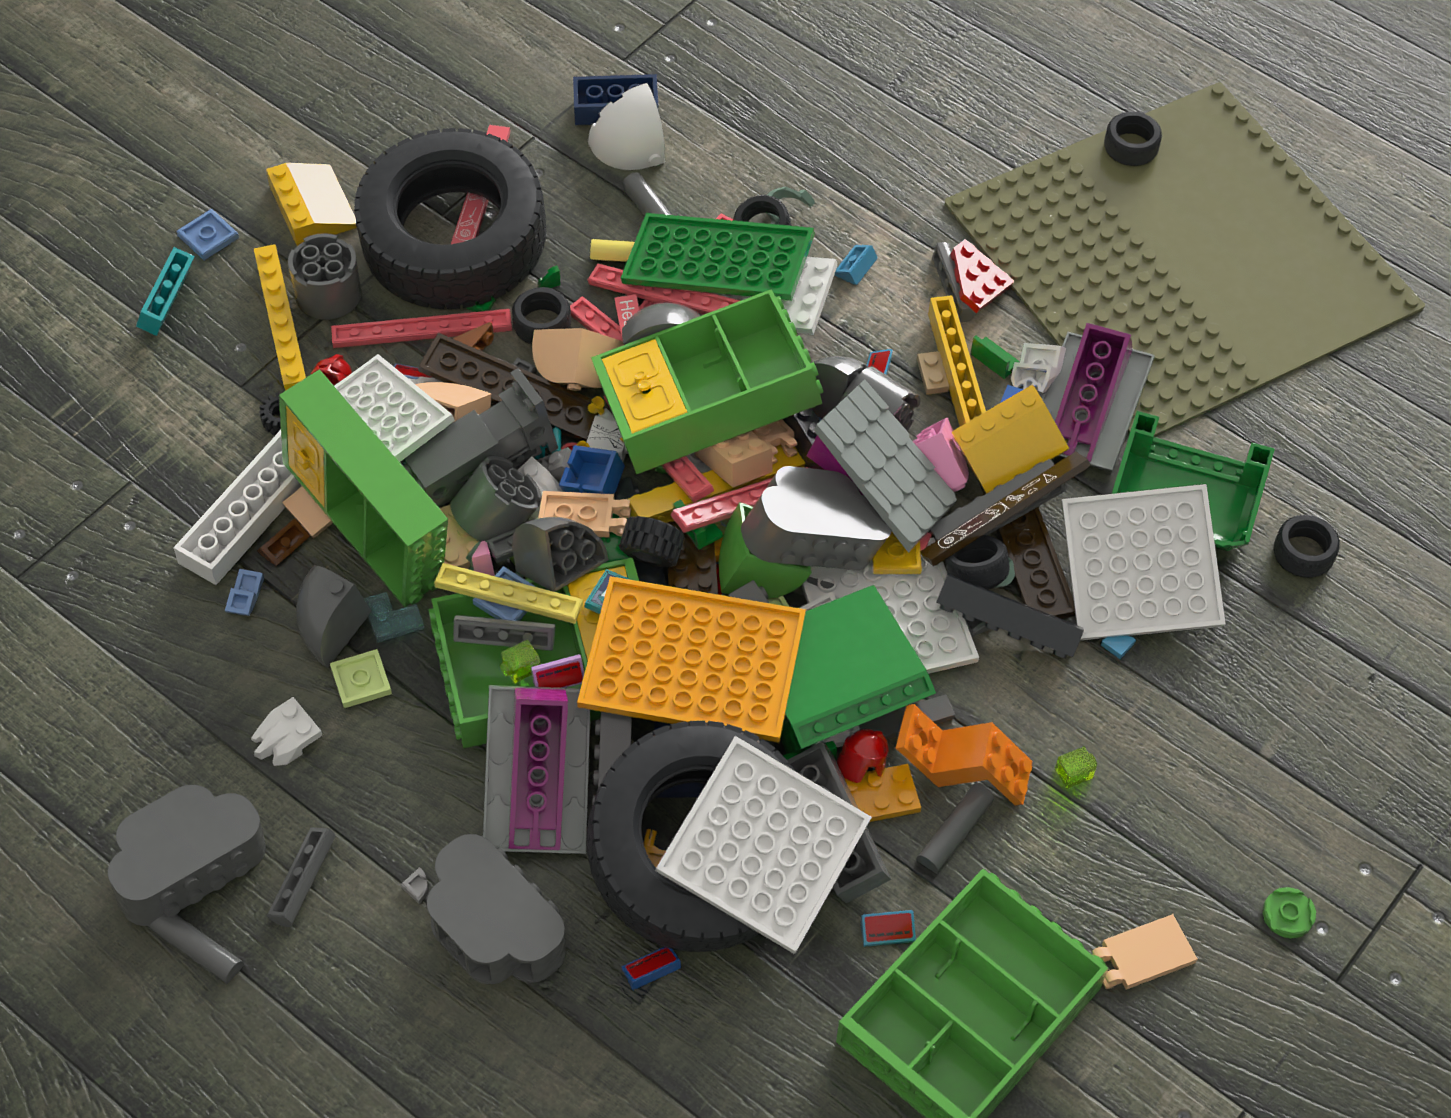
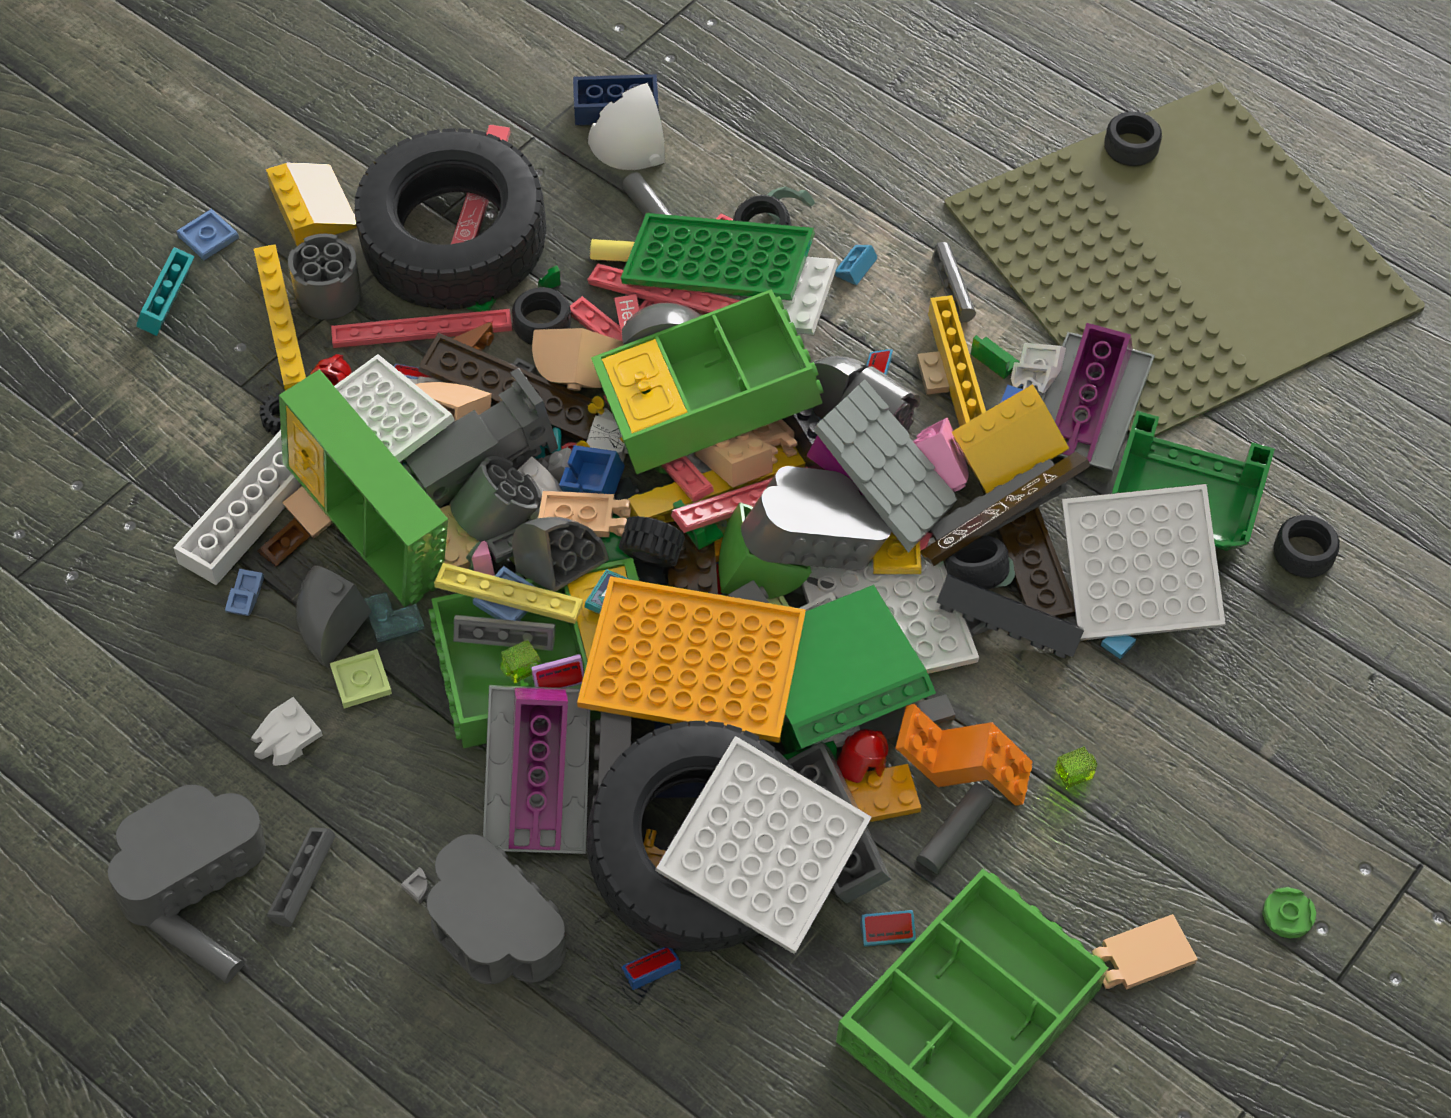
plate [950,239,1014,314] -> none

